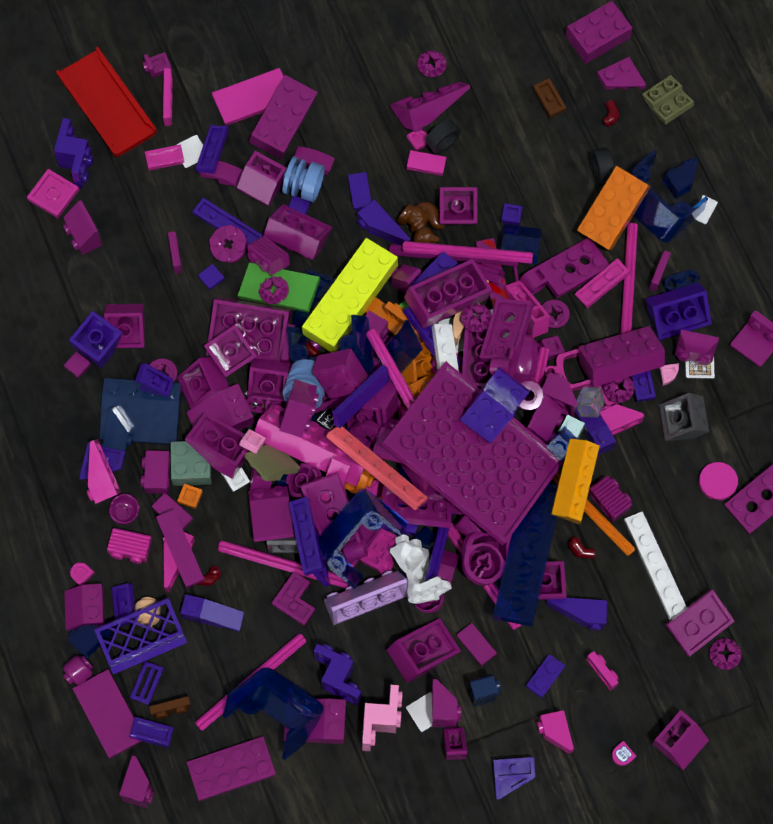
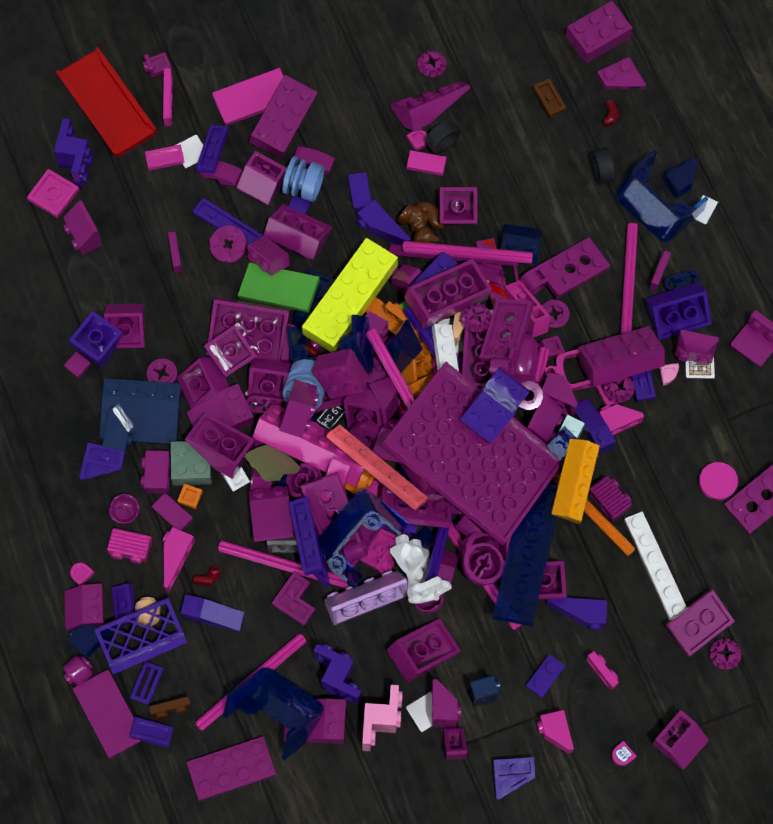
dark pink slope [87,439,121,504] -> none
magenta slope [119,756,155,808] -> none
dark purple slope [135,363,174,397] -> none
magenta tile [156,509,205,588] -> none
dark purple tile [198,264,225,291] -> none
bright pink tile [239,429,266,454] -> none
magenta gear [258,275,289,304] -> none
dark purple tile [332,365,390,428] -> none
magenta tile [456,623,497,667] -> none
dark purple tile [501,203,522,226] -> none
dark red arm [569,537,595,559] -> none
dark pink tile [575,258,630,309] -> none
orange brick [577,166,651,250] -> none
clear brick [577,387,605,417] -> none
olive slope [642,75,694,125] -> none
flat silver slope [659,393,709,441] -> none

